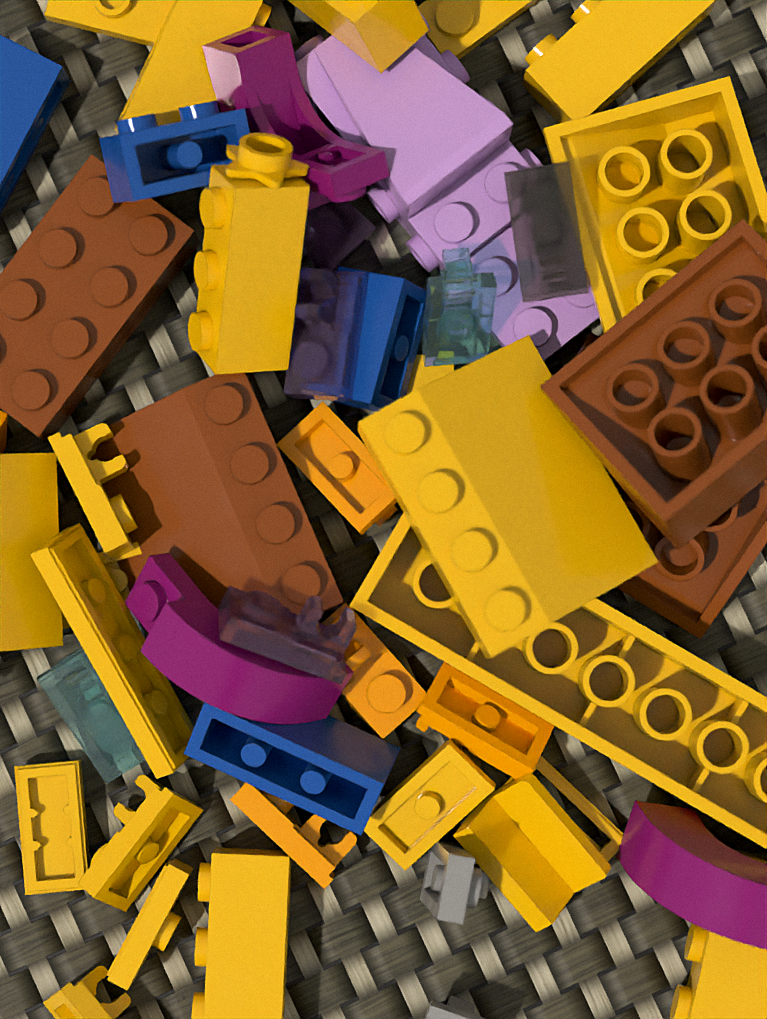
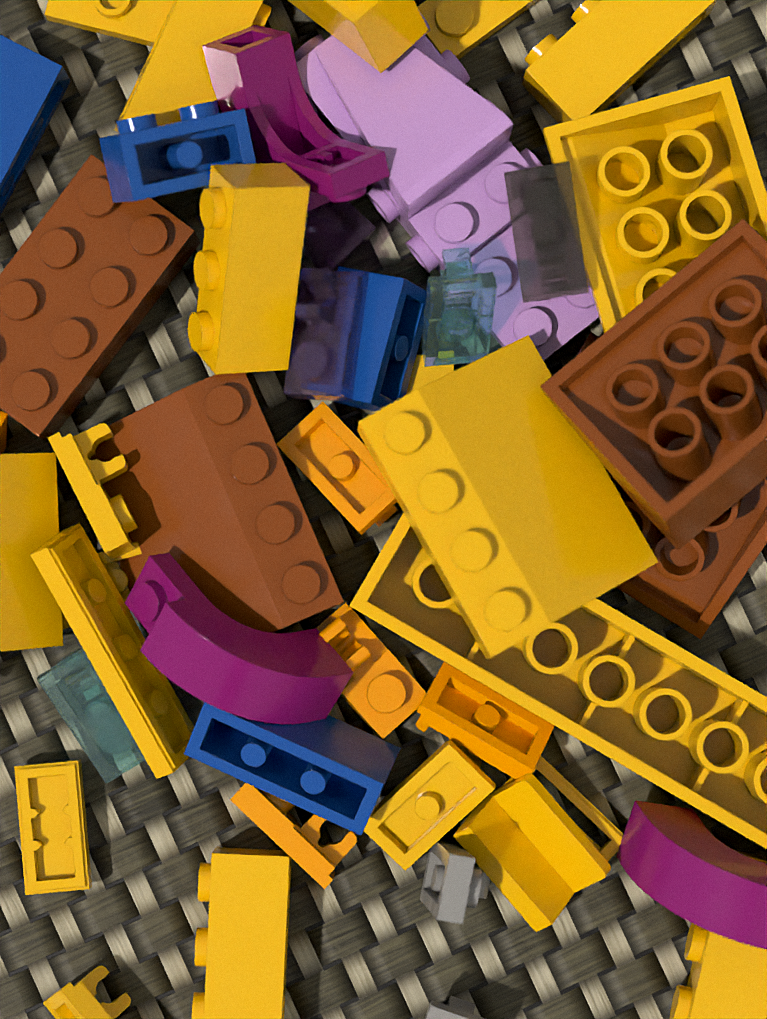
yellow plate [78,775,203,912] -> none
yellow plate [106,858,194,990] -> none
plate [219,586,357,685] -> none
yellow plate [226,133,309,189] -> none

